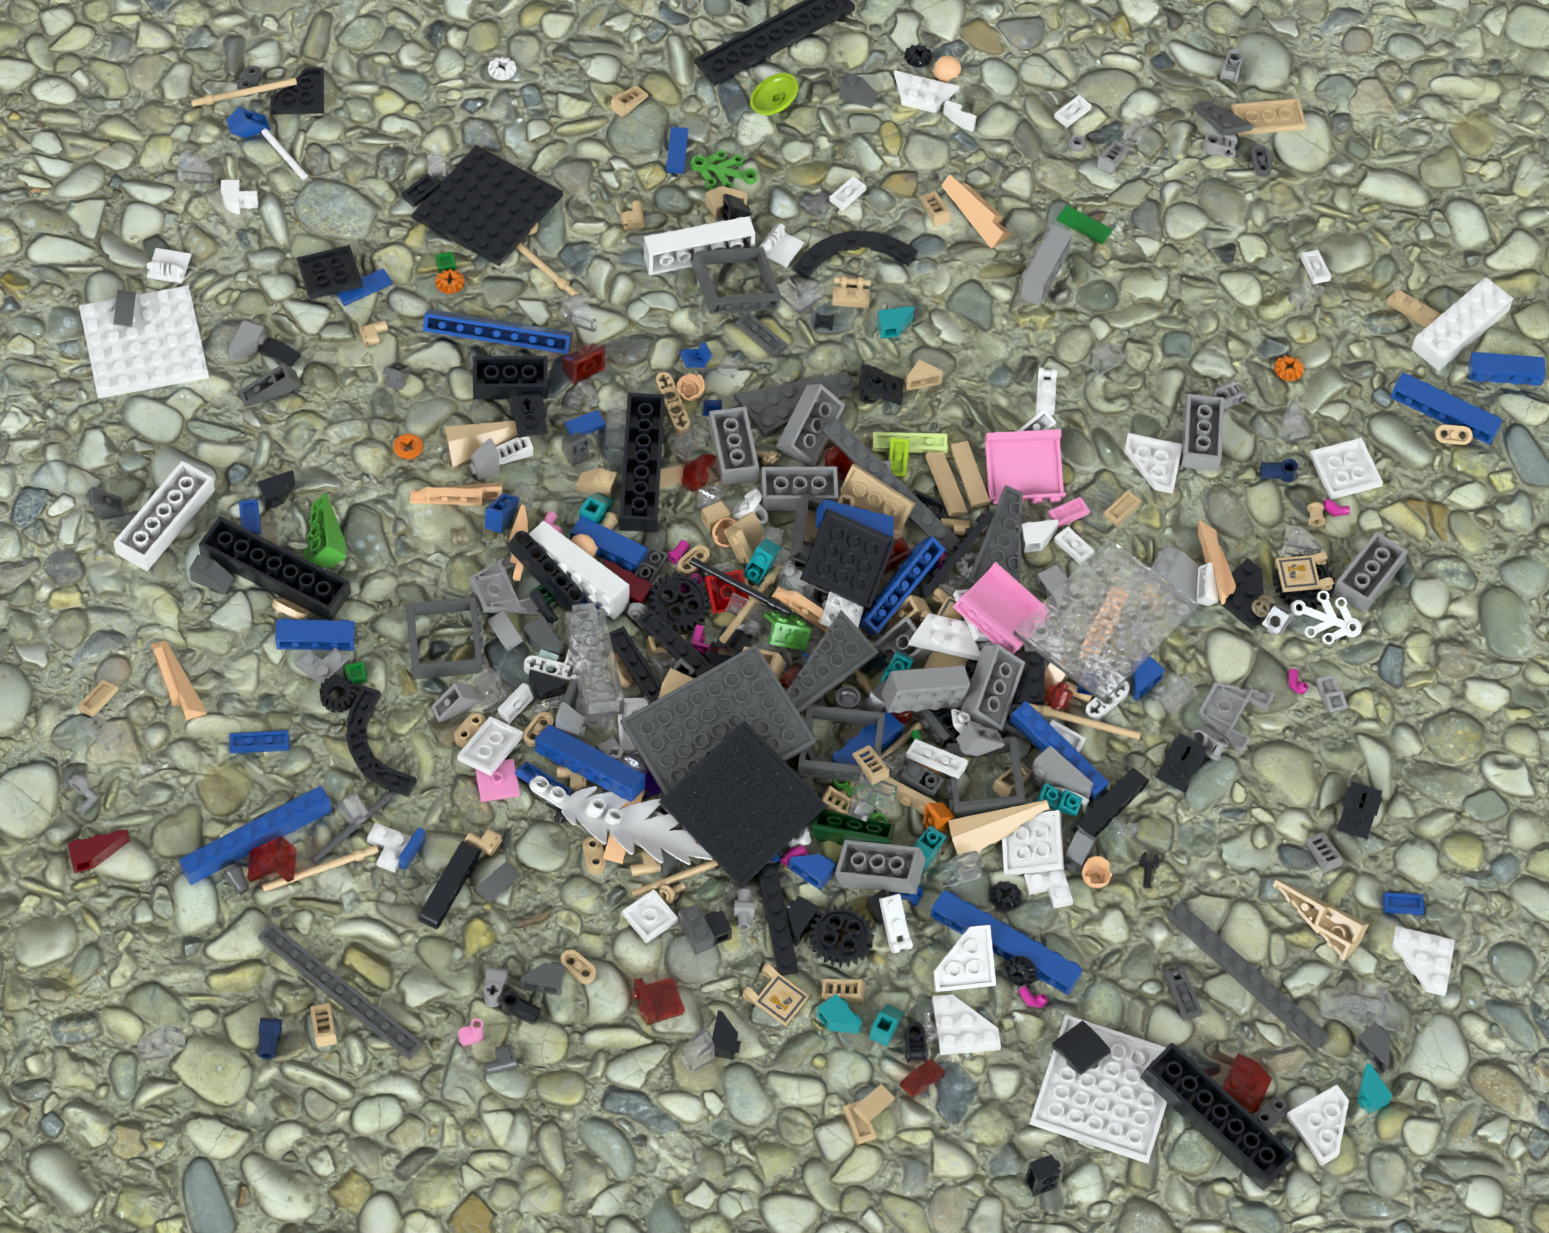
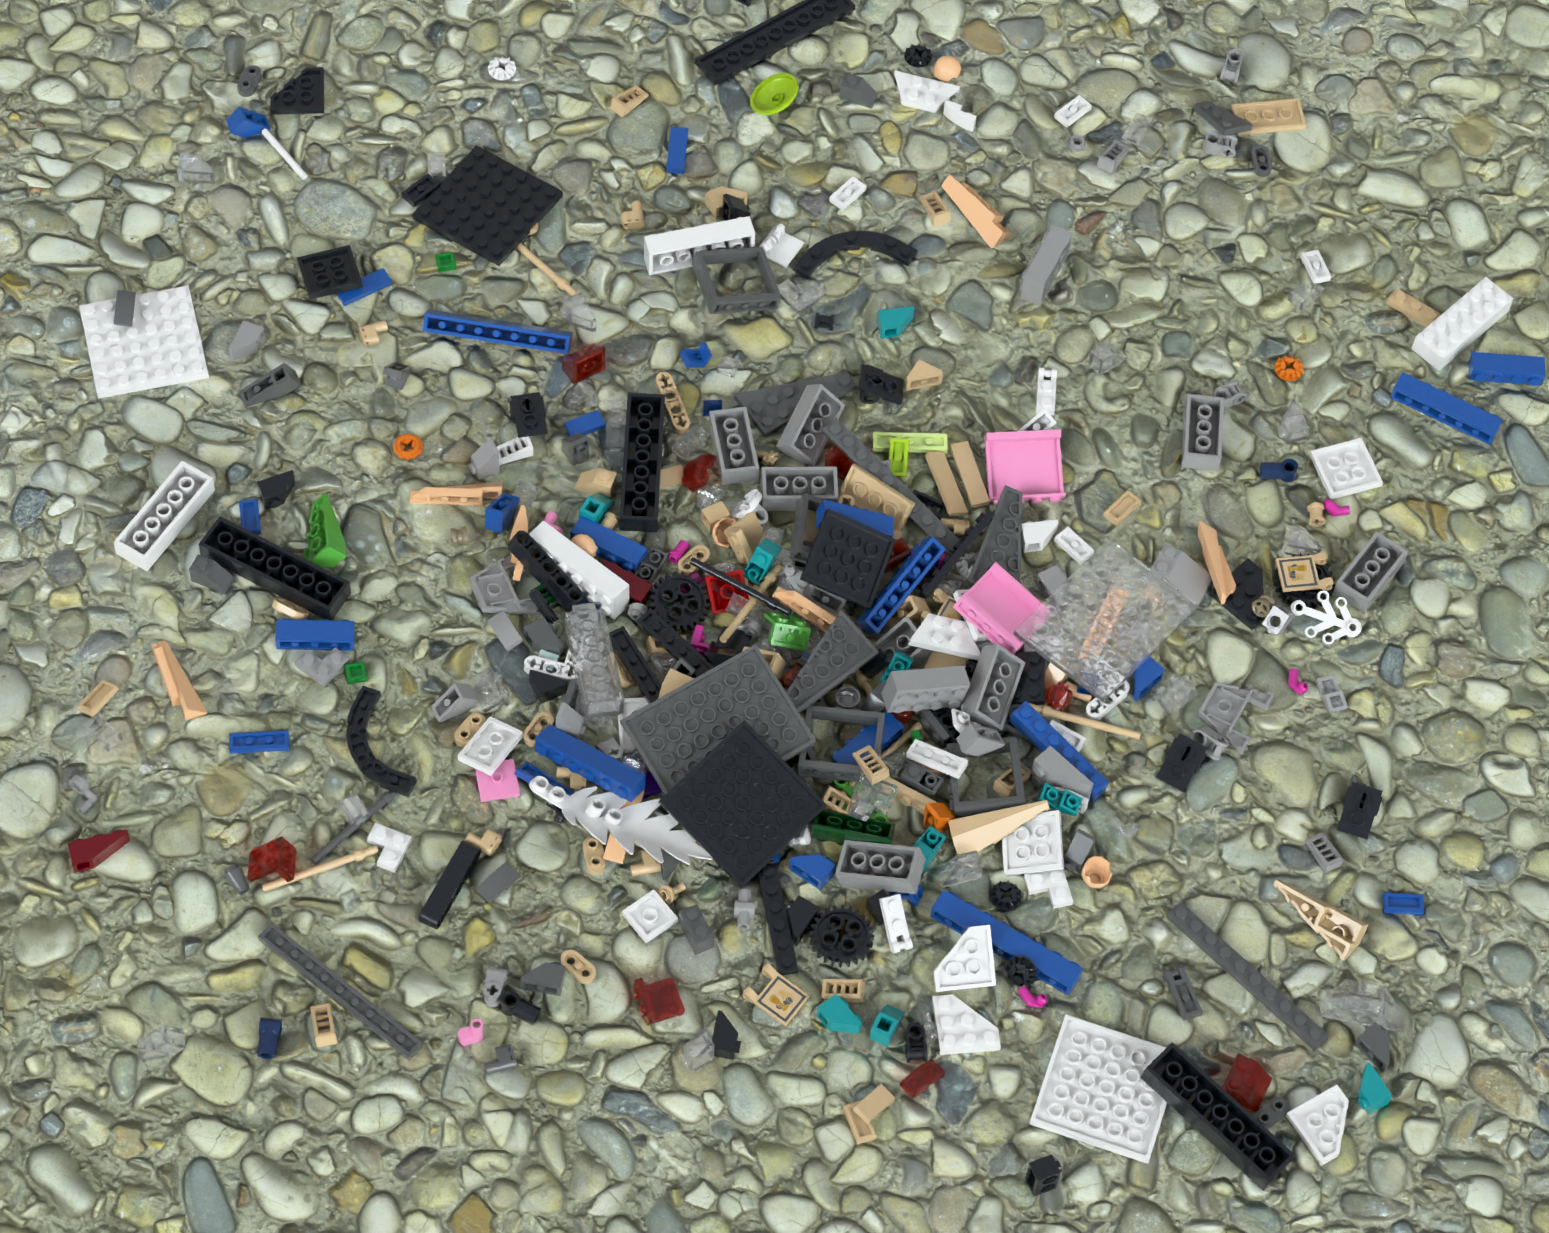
dark grey slope [88,487,124,518] -> none
white hinge [147,248,191,284] -> none
blue brick [179,785,332,885] -> none
tan bar [191,78,297,107] -> none
white brick [221,180,258,214] -> none
black slope [258,337,301,367] -> none
black tyre [319,675,355,713] -> none
blue tile [398,827,426,870] -> none
dark grey window [406,597,486,679] -> none
orange gear [435,268,465,294] -> none
tan wedge [445,421,518,469] -> none
black brick [473,356,548,399] -> none
white plate [498,683,534,724] -> none
clear arm [534,696,561,715] -> none
tan bar [631,860,719,898] -> none
light nougat hair [677,373,705,401] -> none
bright green plant [690,150,758,189] -> none
black brick [704,910,732,946] -> none
dark grey plate [735,312,787,358] -> none
dark pink arm [780,845,810,866] -> none
white hinge [820,592,864,628] -> none
tan plate [832,276,870,308] -> none
bright pink plate [1048,497,1090,529] -> none
black slope [1052,1021,1111,1075] -> none
green tile [1057,205,1113,245] -> none
black beam [1073,768,1149,838] -> none
white plate [1124,433,1183,494] -> none
black bar [1139,852,1160,889] -> none
white slope [1196,562,1218,606] -> none
white plate [1392,926,1455,996] -> none
tan plate [1435,424,1473,445] -> none

